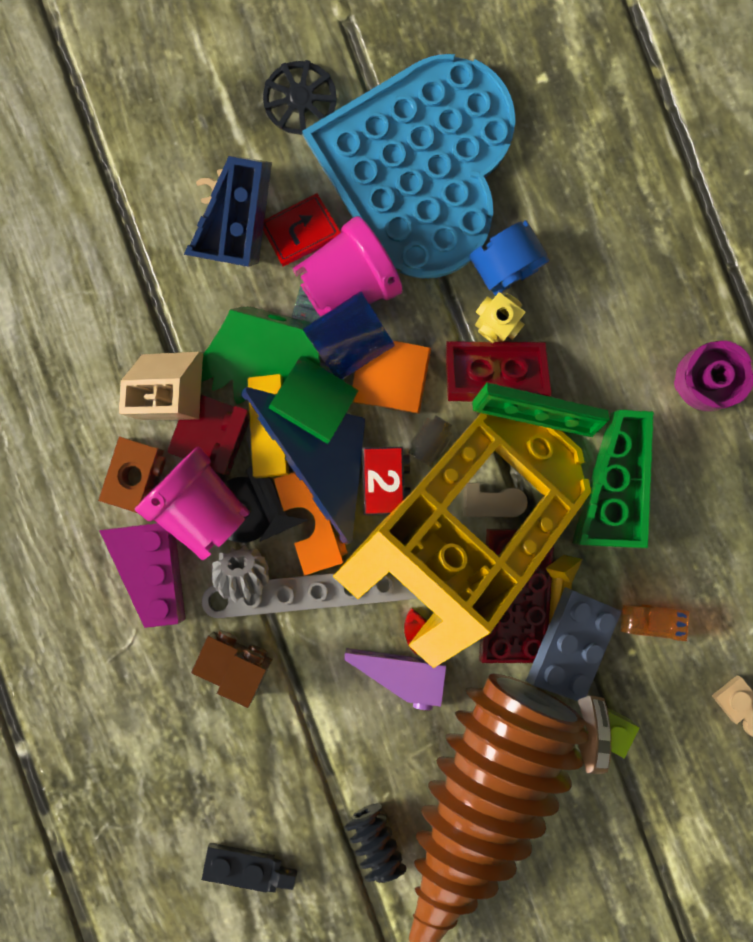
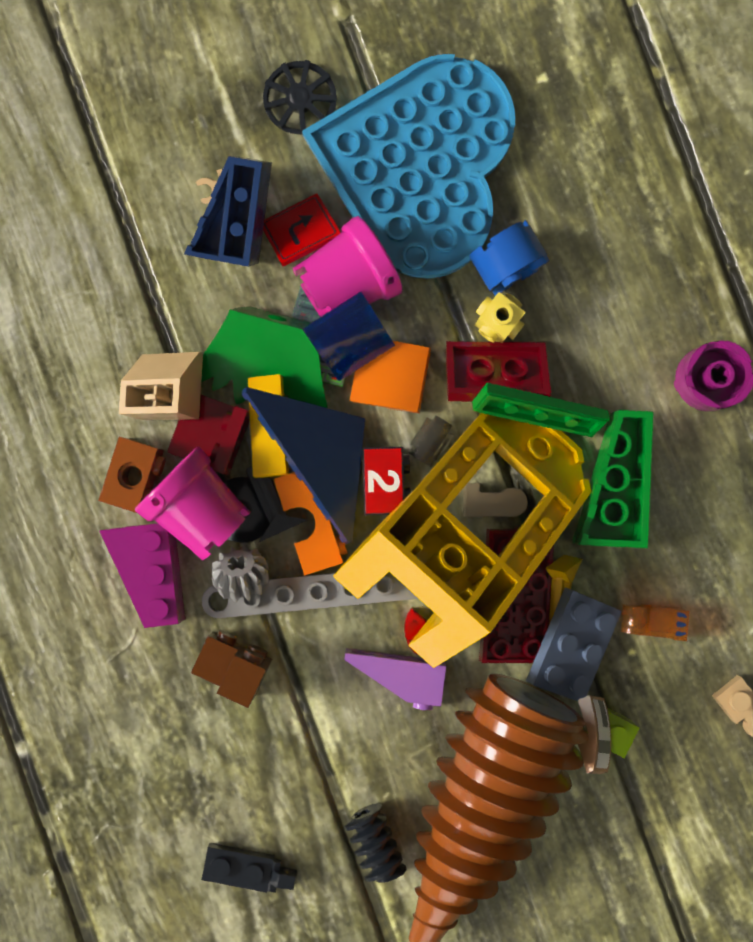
green slope [269,355,359,444] -> none

